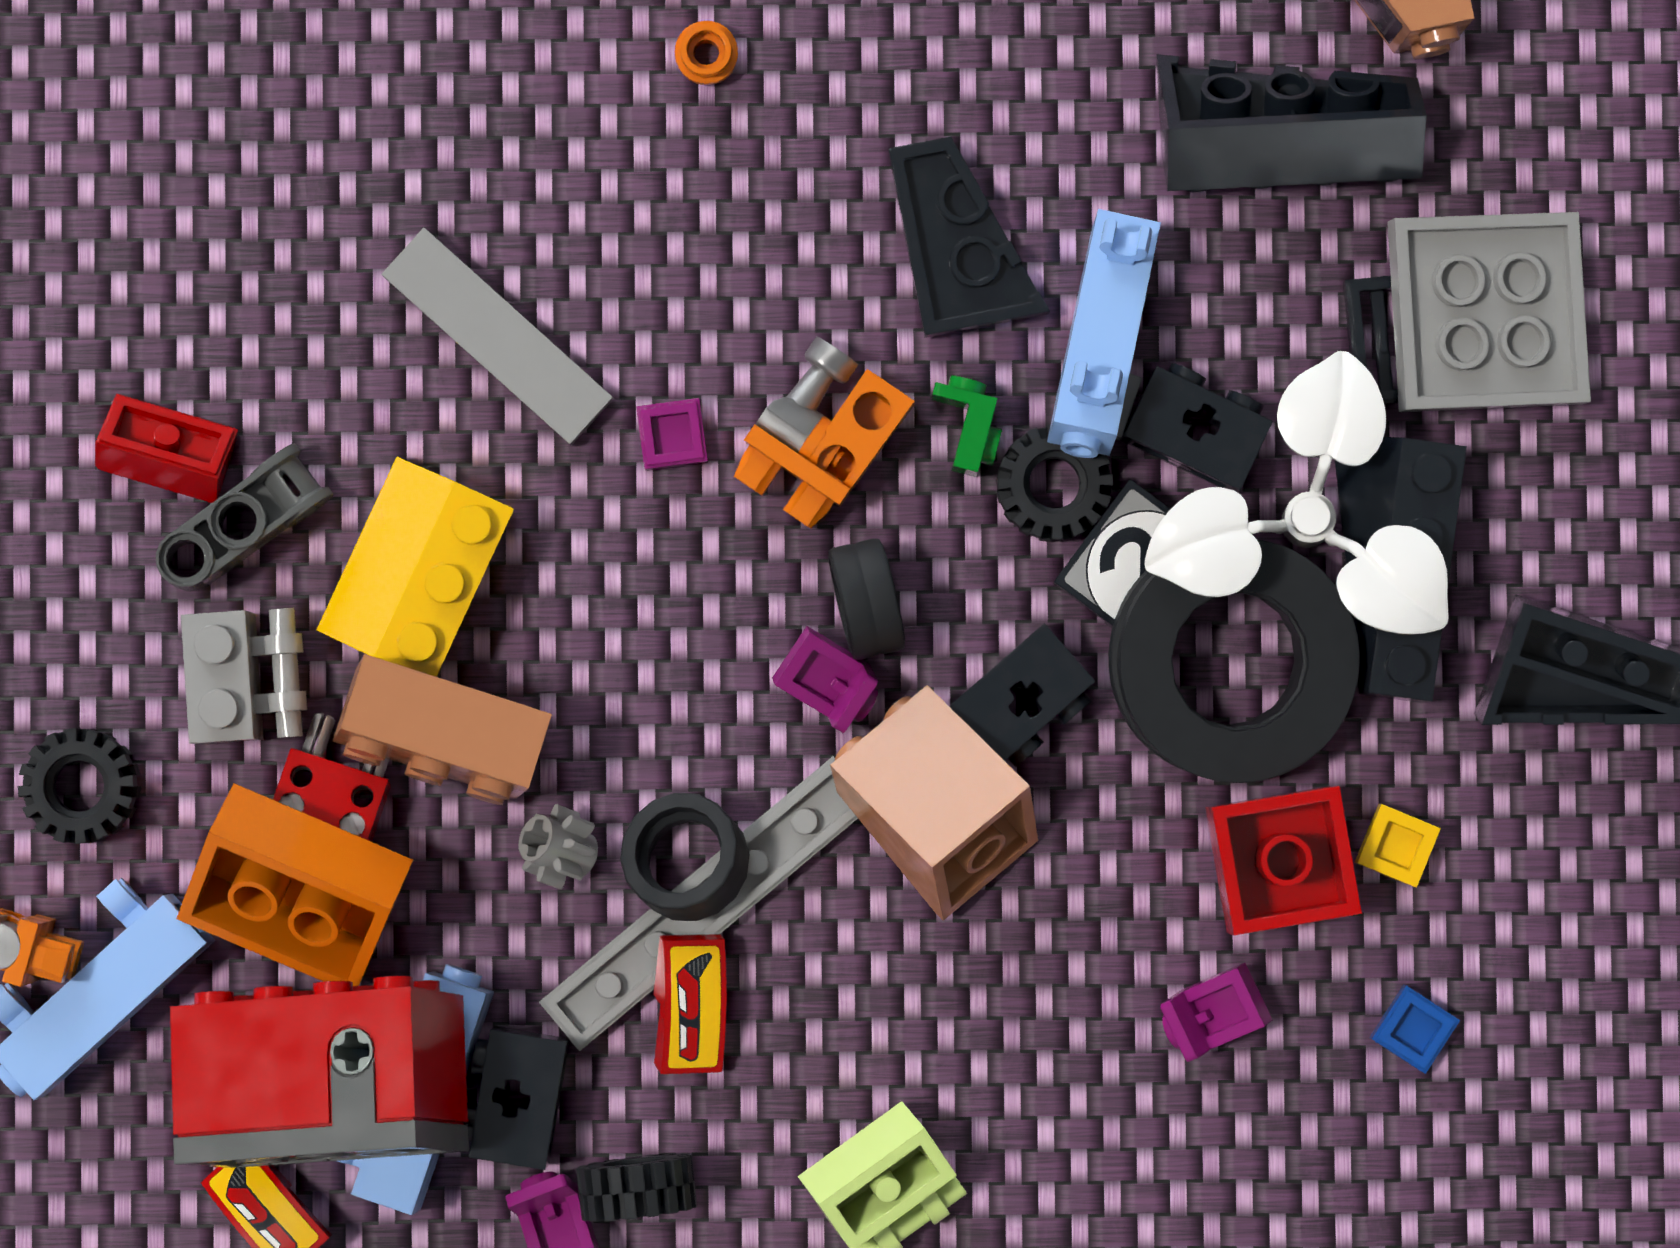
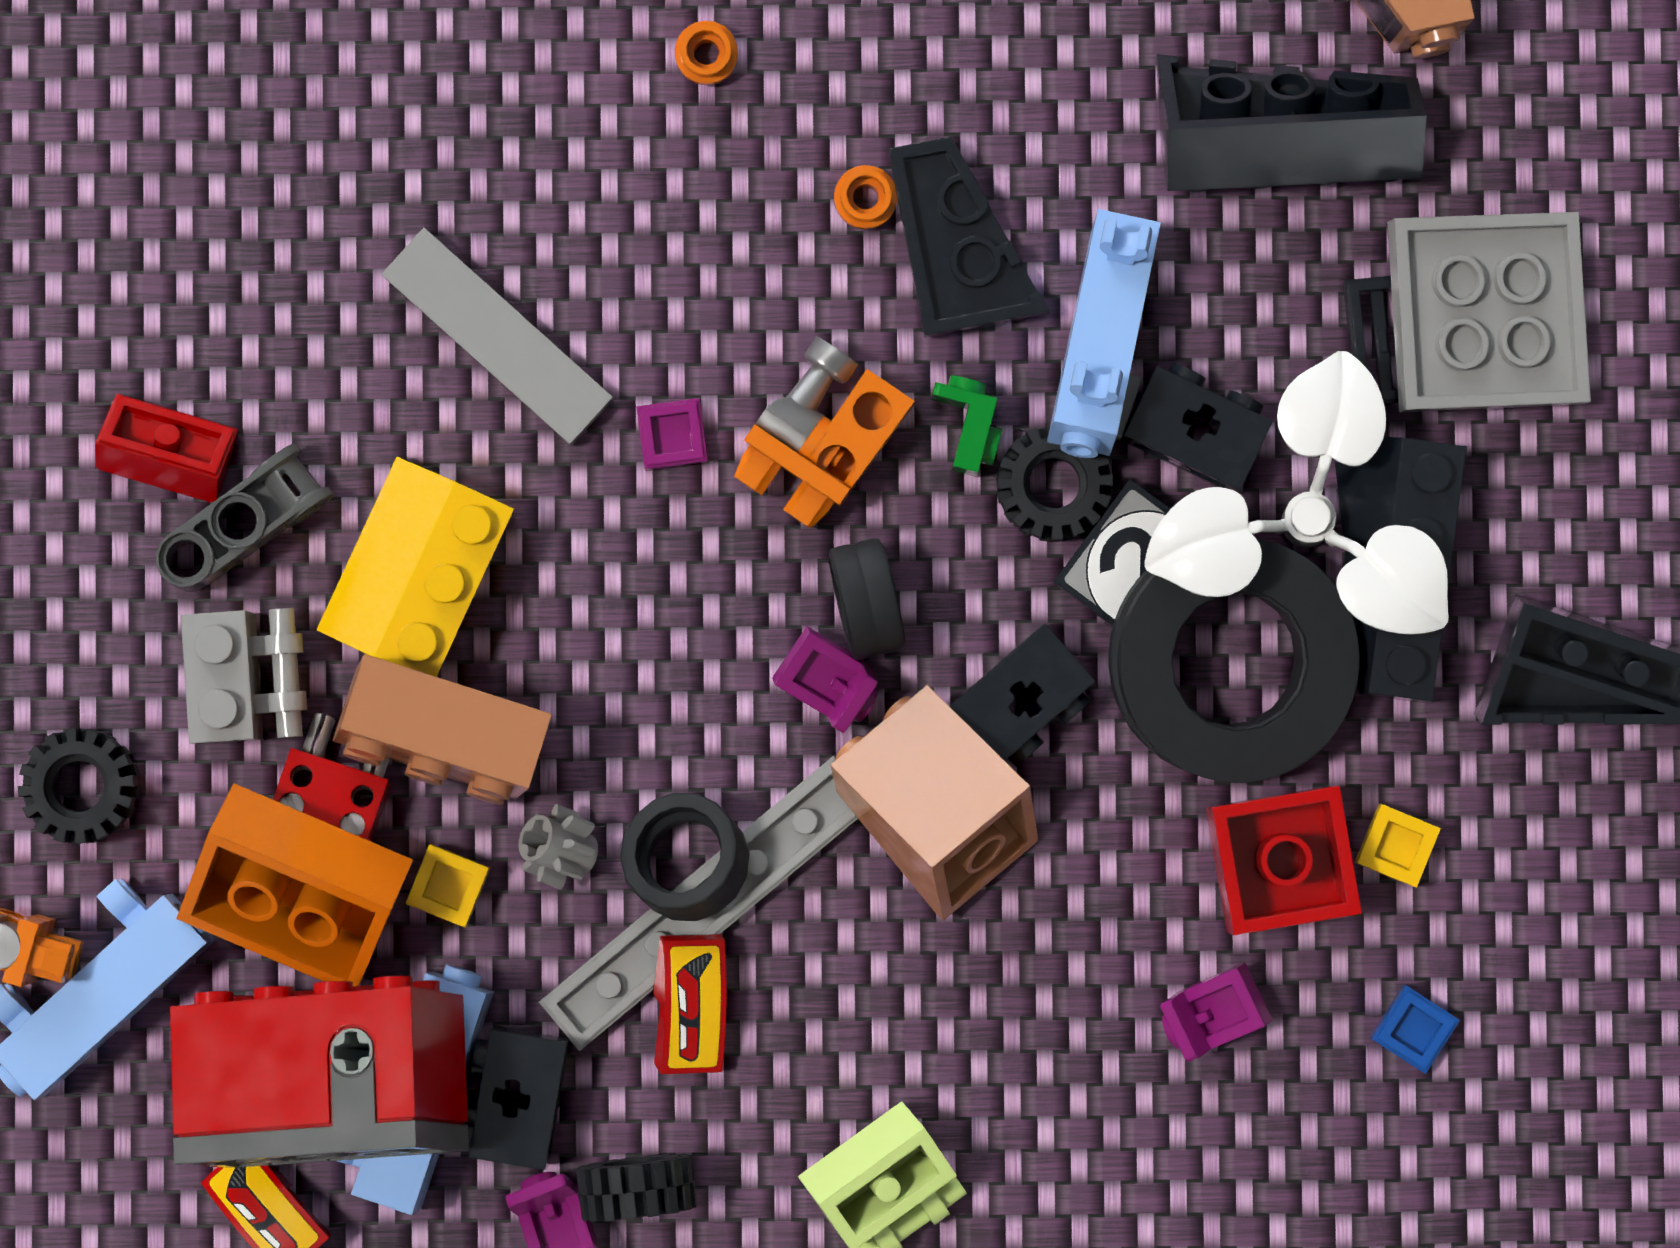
none -> yellow plate [406,844,491,927]
none -> orange plate [834,165,897,229]

